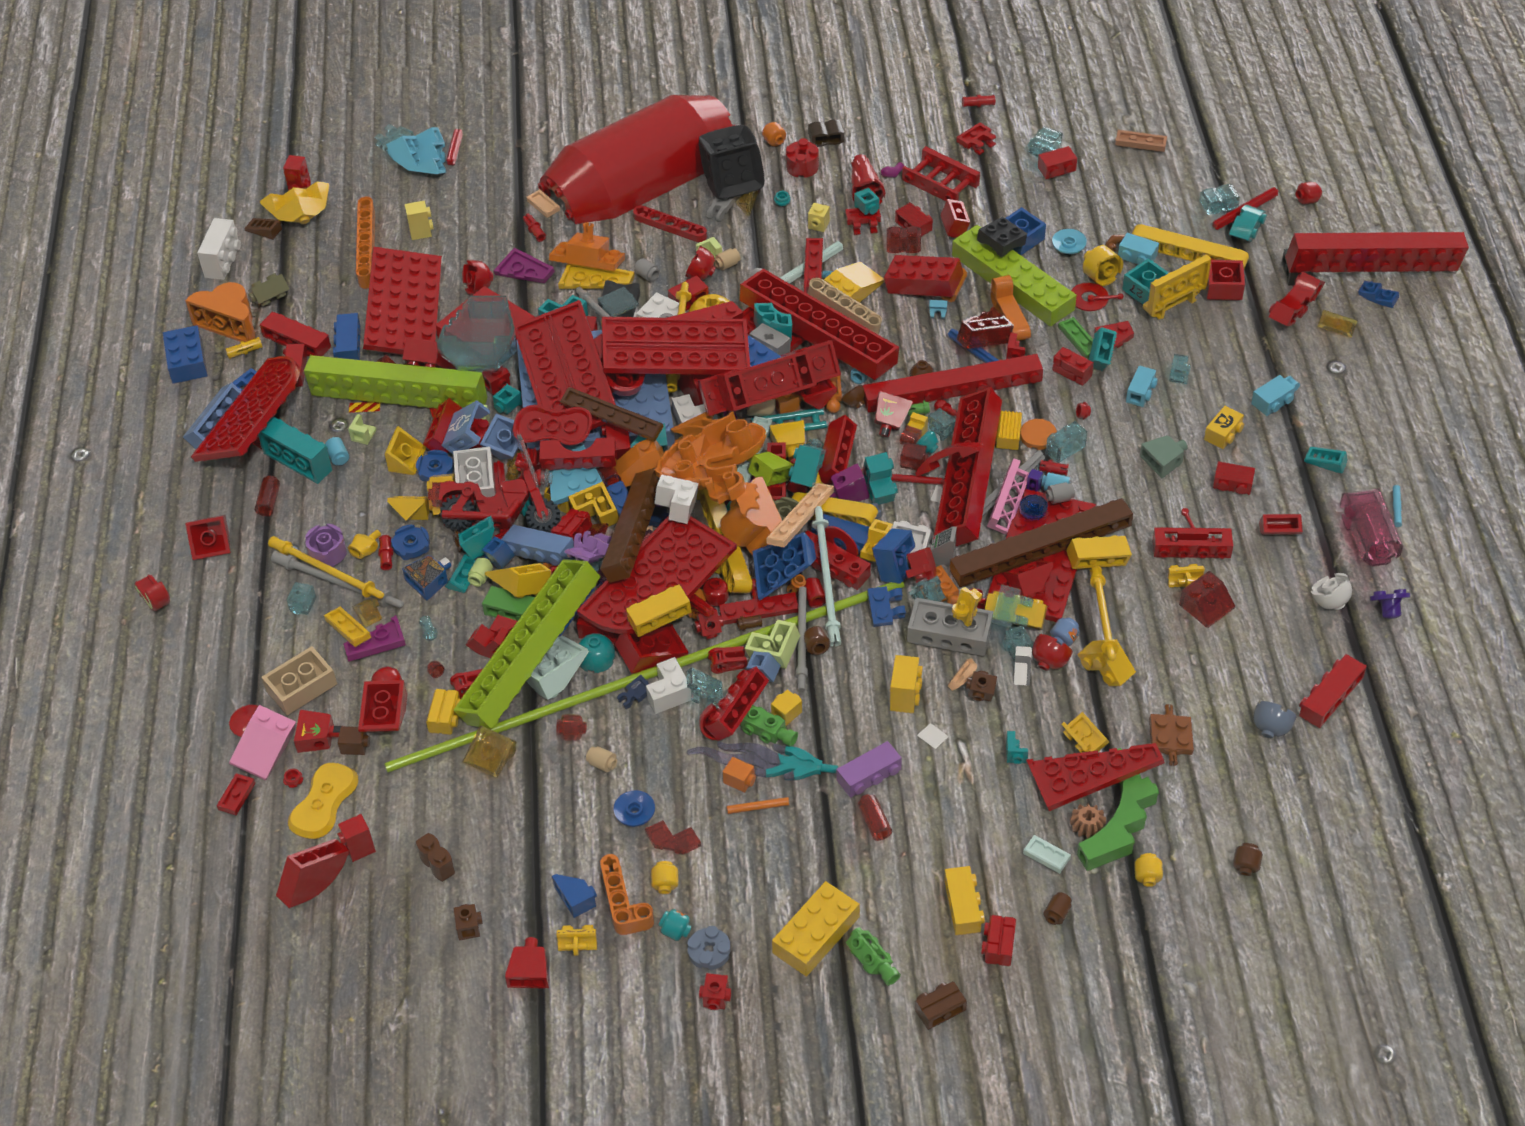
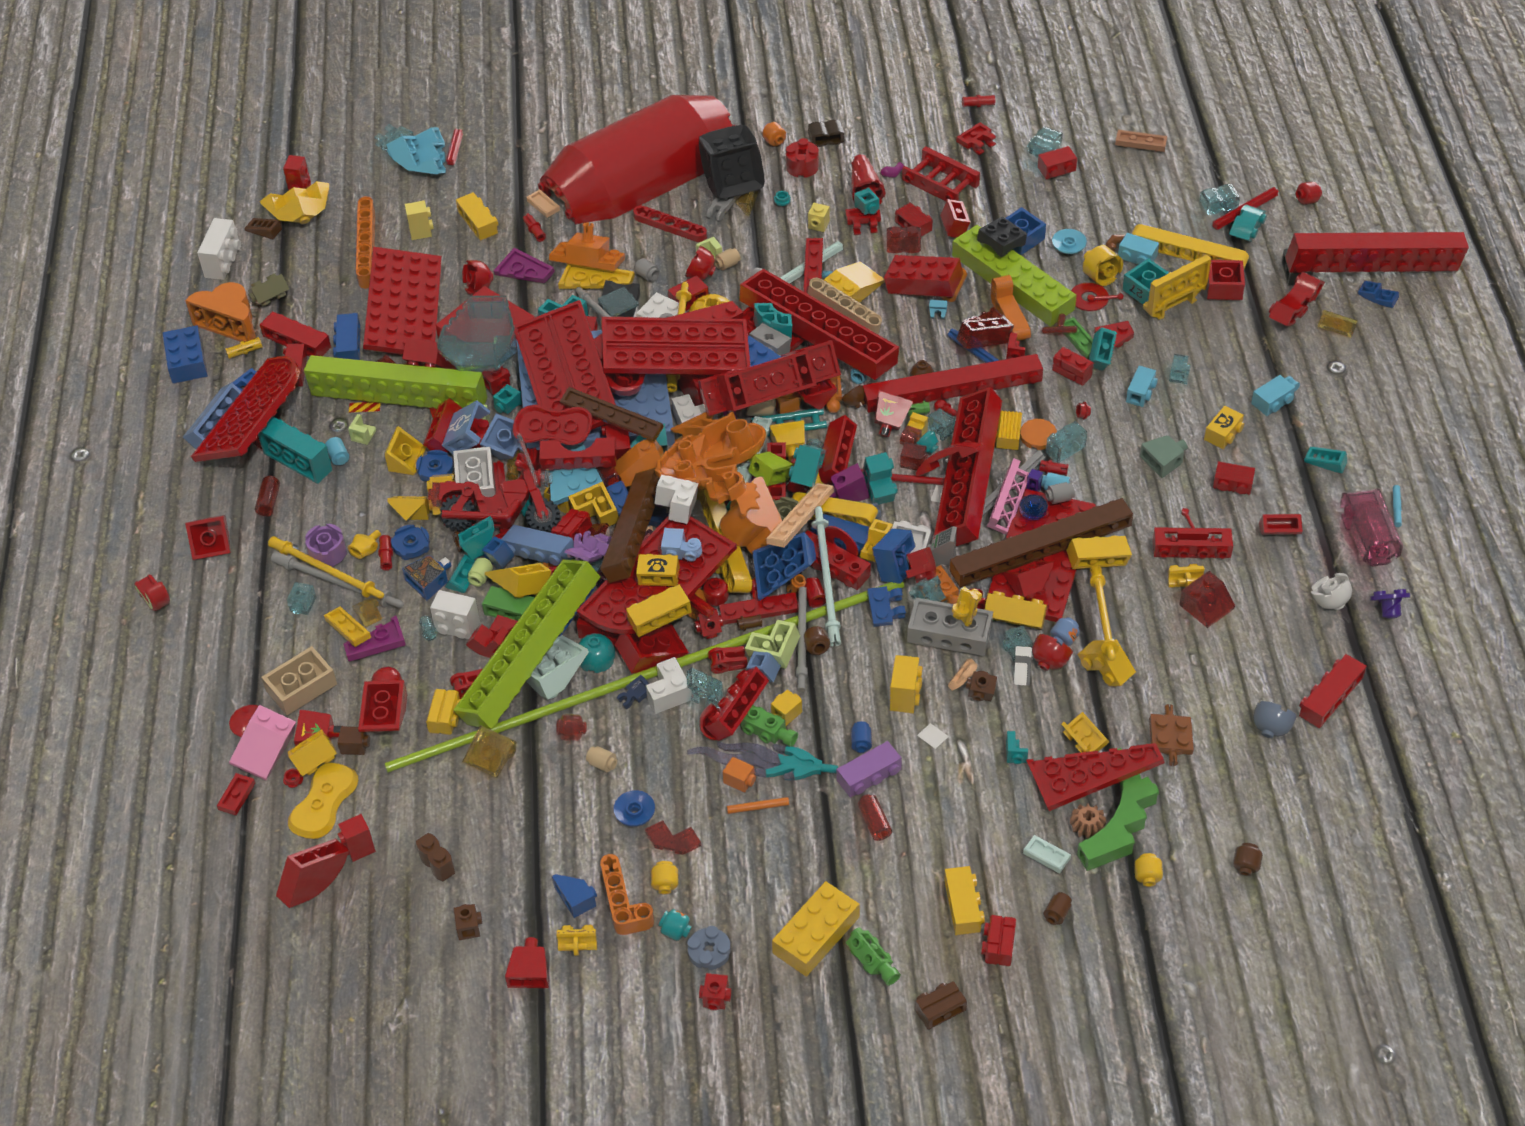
clear red hinge [427,661,445,678] -> none
clear light blue plate [991,585,1034,628] -> none
none -> yellow brick [287,729,337,776]
none -> white brick [430,590,480,639]
none -> yellow brick [456,192,499,241]
none -> yellow brick [636,554,680,586]
none -> light blue brick [661,528,702,561]
none -> blue brick [851,721,872,753]
none -> clear red piece [1042,313,1077,335]

